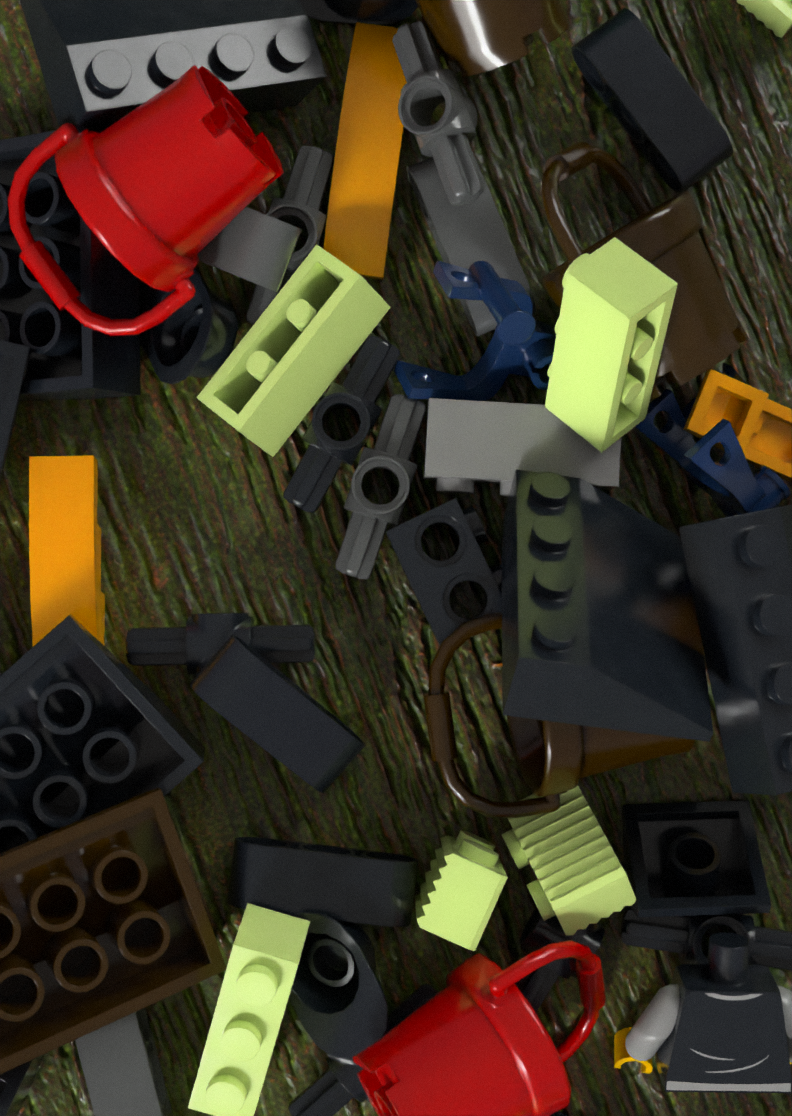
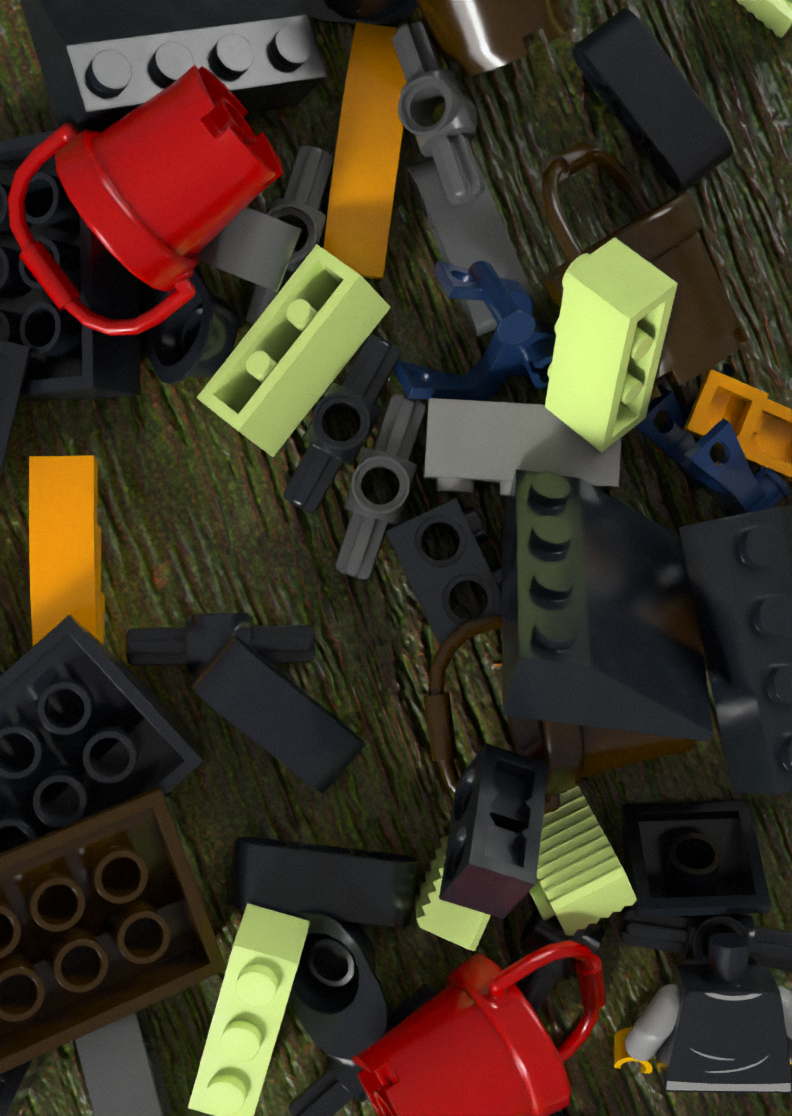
none -> black brick [439,743,549,919]

